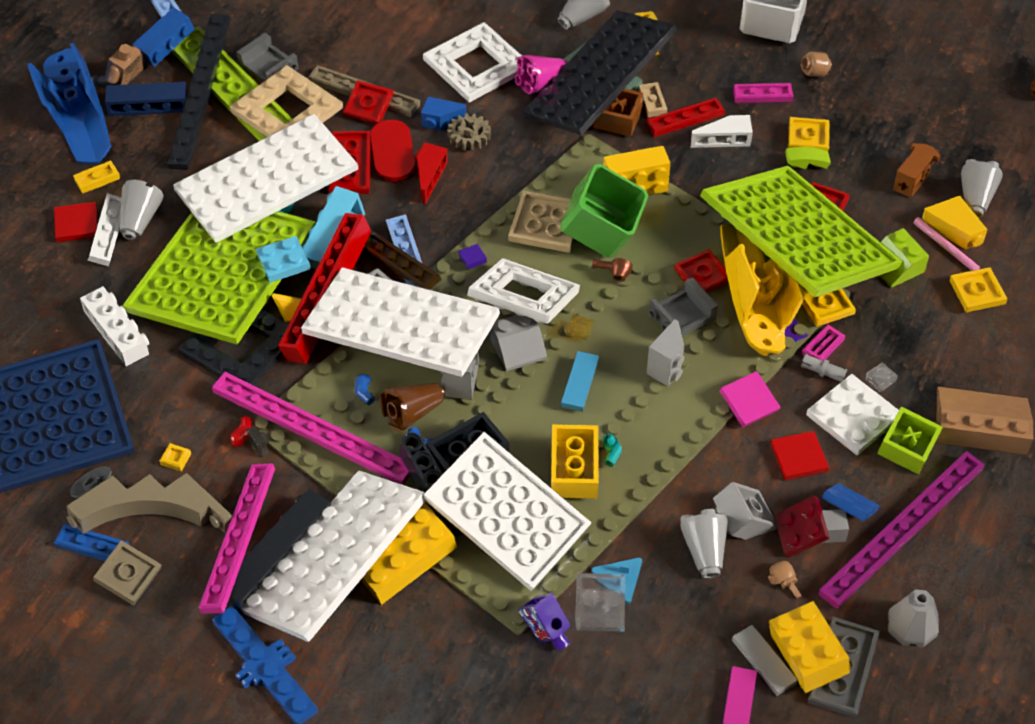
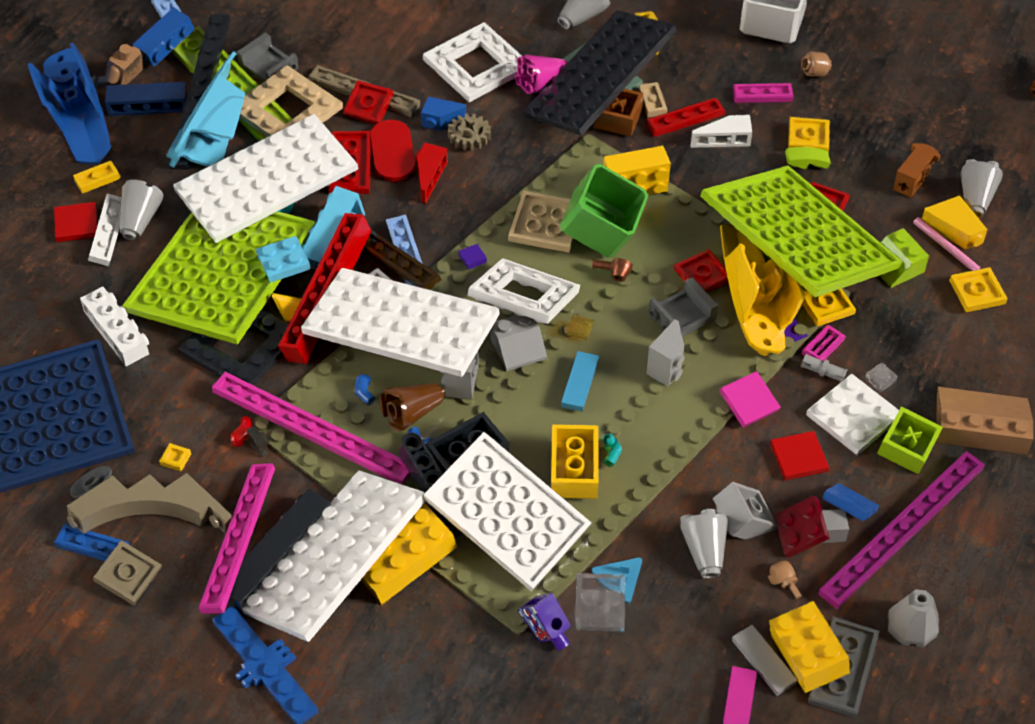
none -> medium azure piece [167,52,245,168]

